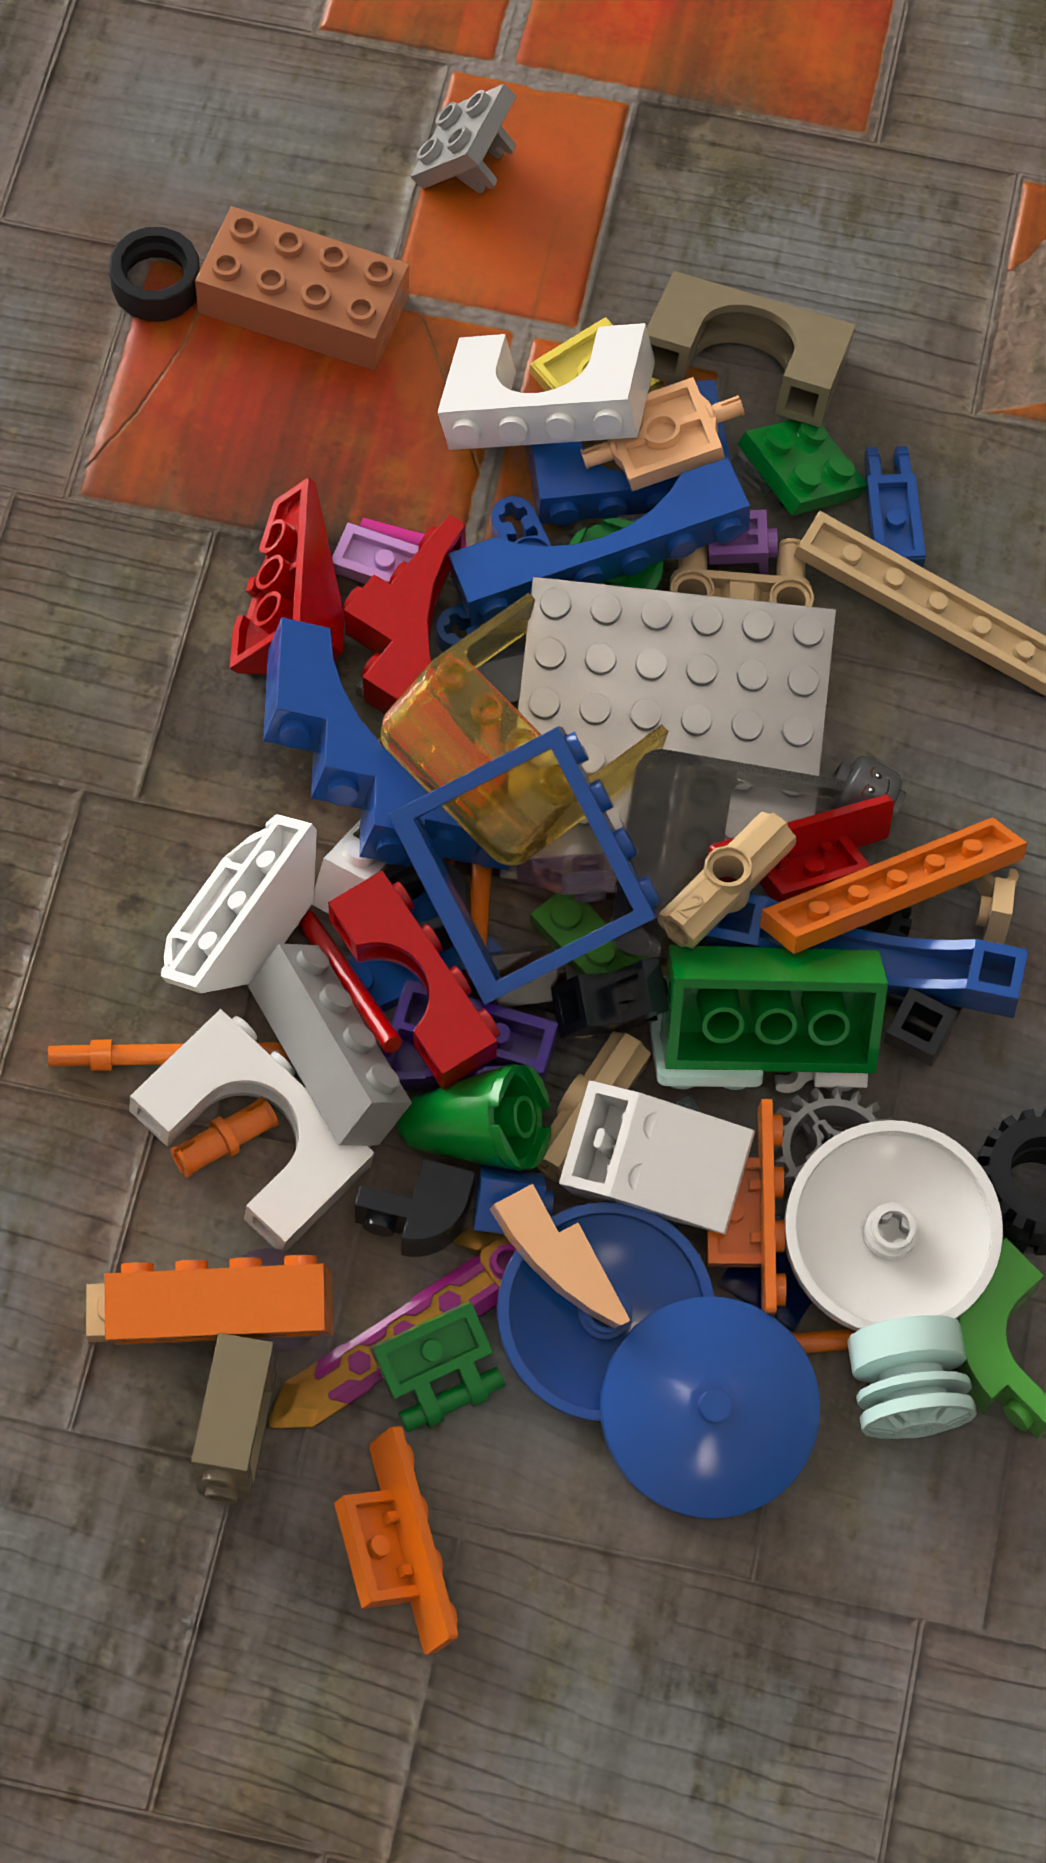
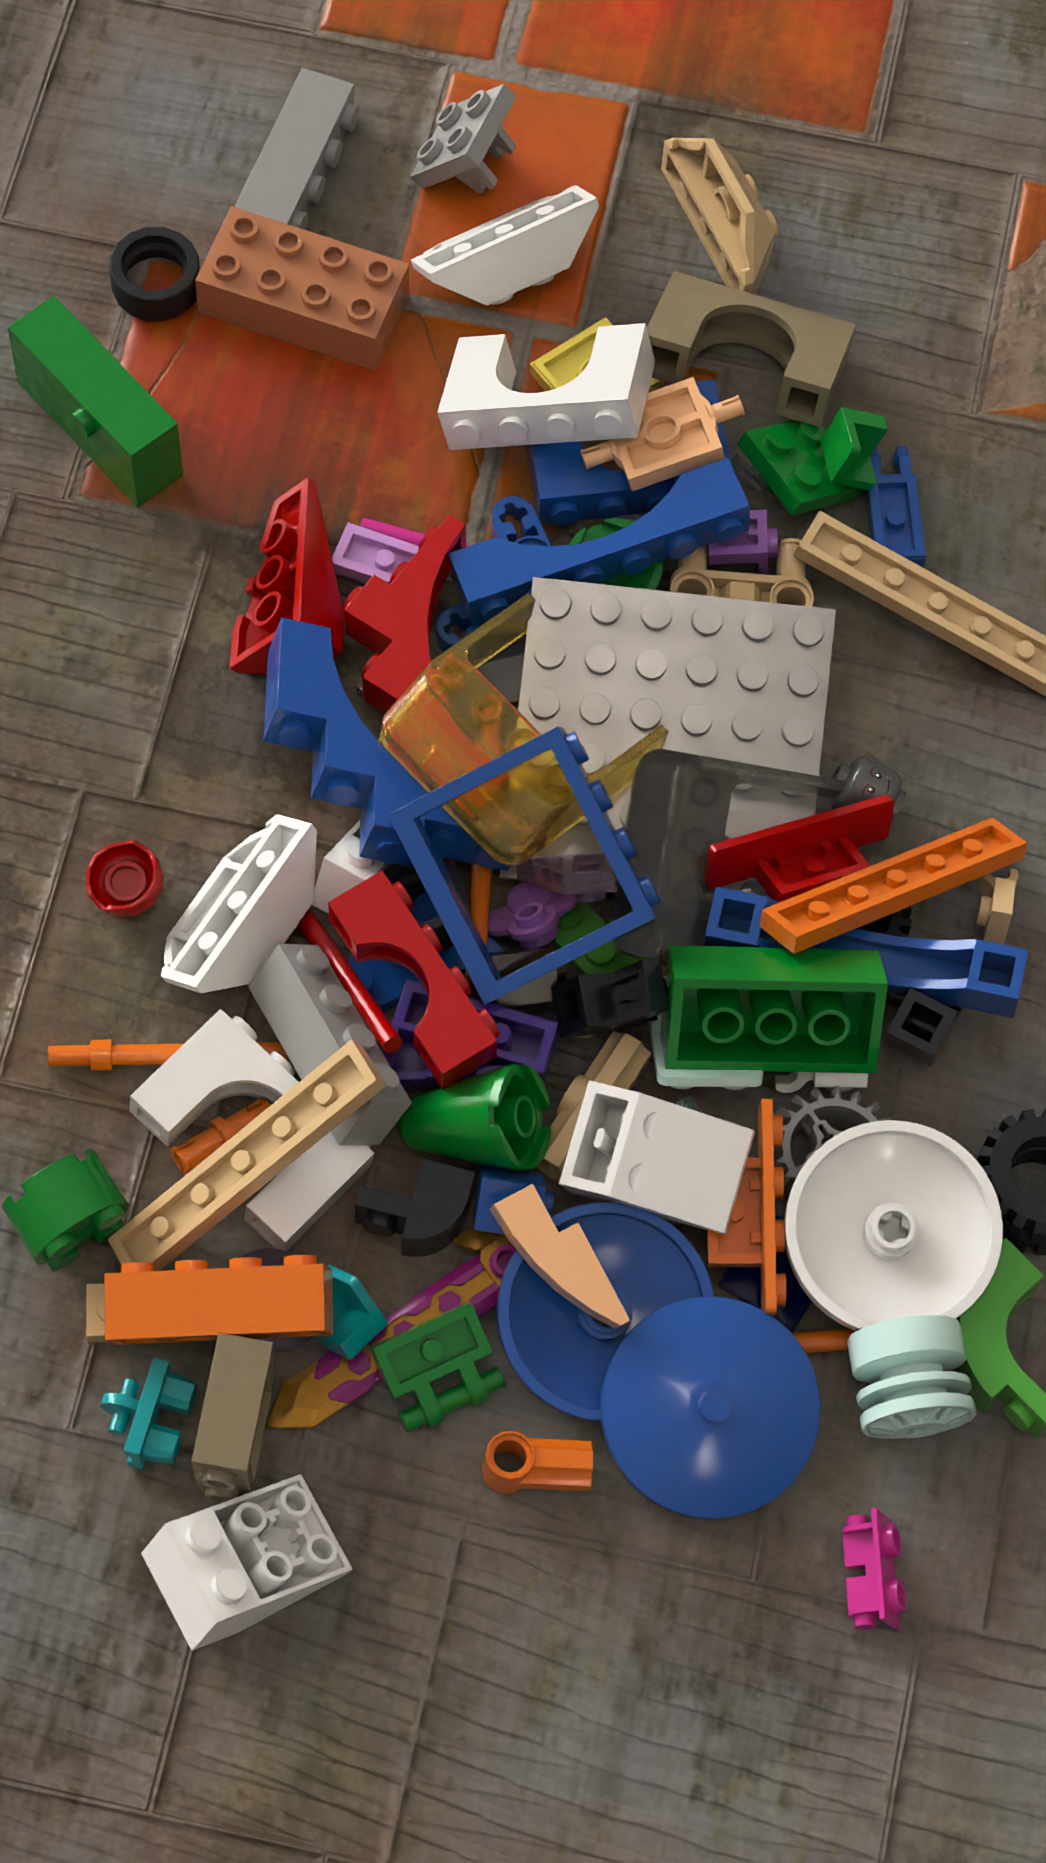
orange bracket [334,1426,458,1655] -> none
tan piece [658,811,796,949] -> none
none -> green brick [2,1149,129,1272]
none -> green brick [8,296,183,508]
none -> red hair [85,840,164,918]
none -> teal hips [100,1357,198,1470]
none -> tan plate [108,1039,387,1271]
none -> white slope [141,1474,353,1651]
none -> light grey brick [234,67,360,230]
none -> teal panel [316,1264,389,1360]
none -> white wedge [411,185,599,305]
none -> orange piece [481,1431,593,1494]
none -> medium lavender plate [488,878,580,949]
none -> tan wedge [661,138,778,294]
none -> green panel [820,407,888,490]
none -> dark pink hinge [842,1508,906,1630]

